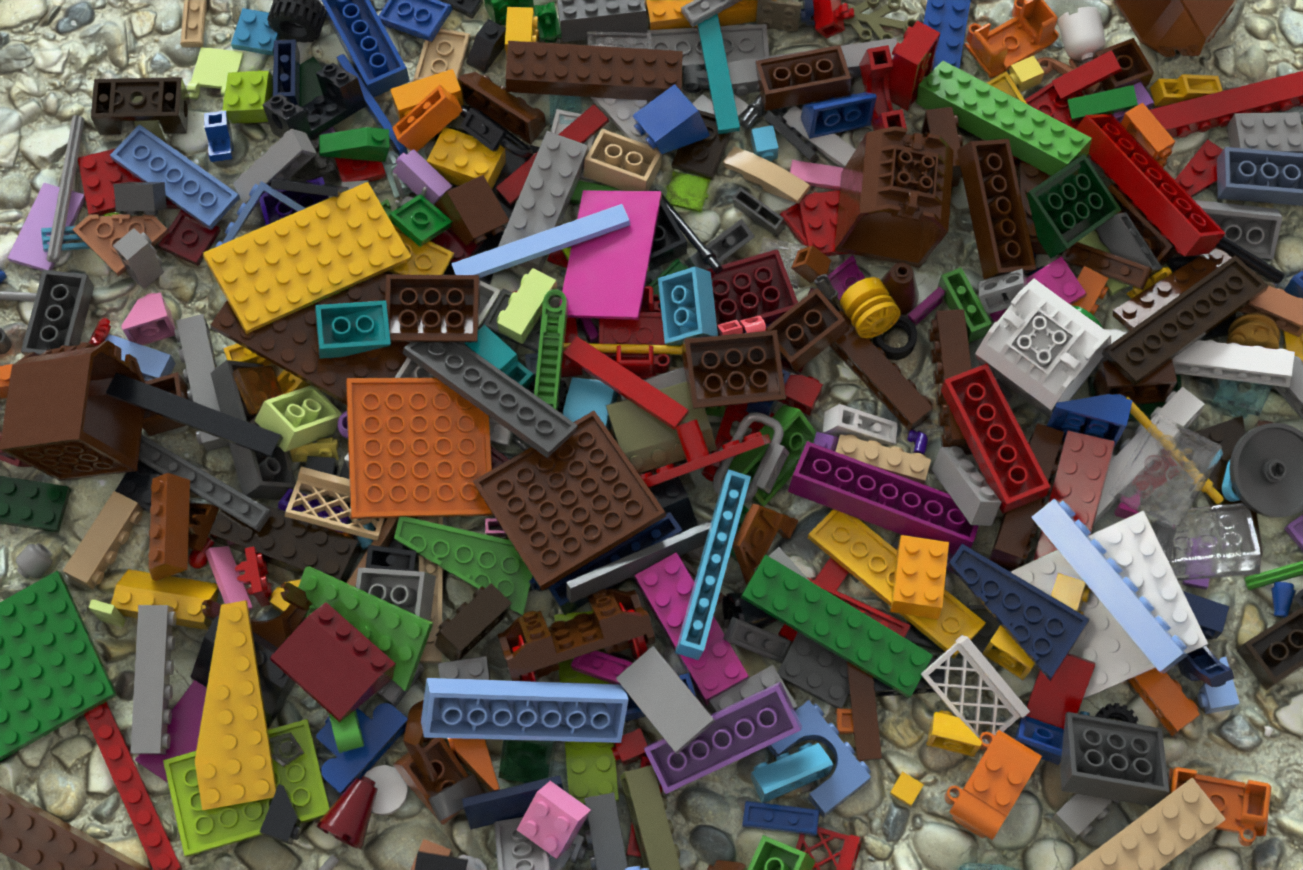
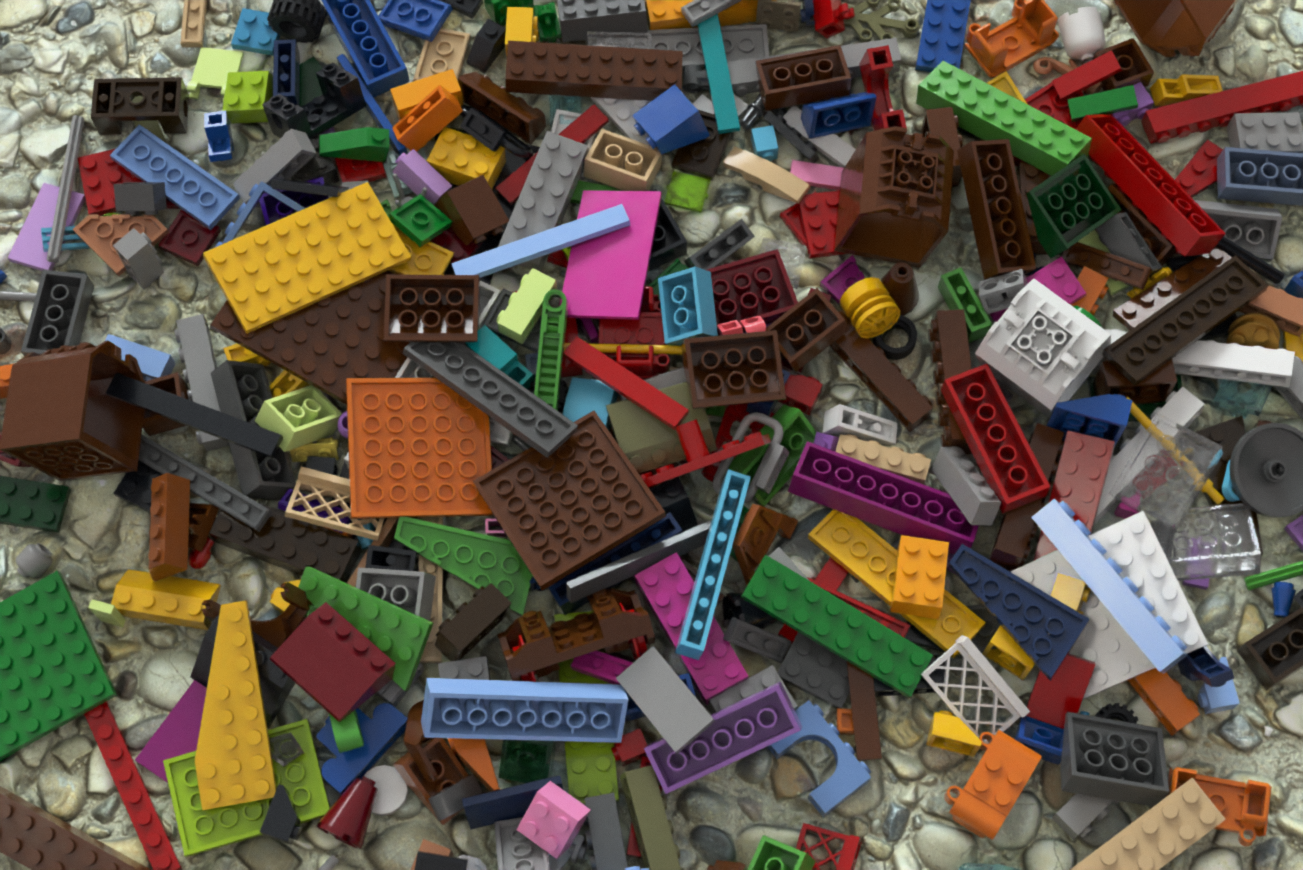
tan brick [63,491,143,590] -> none
red gear [88,318,111,347] -> none
bright pink slope [121,292,176,345] -> none
light grey brick [131,605,177,754] -> none
bright pink tile [205,546,253,611] -> none
clear orange plate [232,366,284,414] -> none
red piece [235,546,273,607] -> none
teal slope [315,300,391,359] -> none
black bar [657,190,723,274] -> none
dark grey piece [732,187,786,237] -> none
blue tile [742,801,820,836] -> none
medium azure slope [750,743,833,803] -> none
dark orange brick [791,245,832,283] -> none
dark grey axle [814,274,844,312] -> none
red brick [888,20,940,111] -> none
yellow tile [889,771,924,807] -> none
magenta tile [907,286,945,326] -> none
dark purple arm [907,430,928,455] -> none
light yellow brick [1008,55,1044,92] -> none
orange window [1121,103,1176,167] -> none
dark blue slope [1183,591,1229,639] -> none

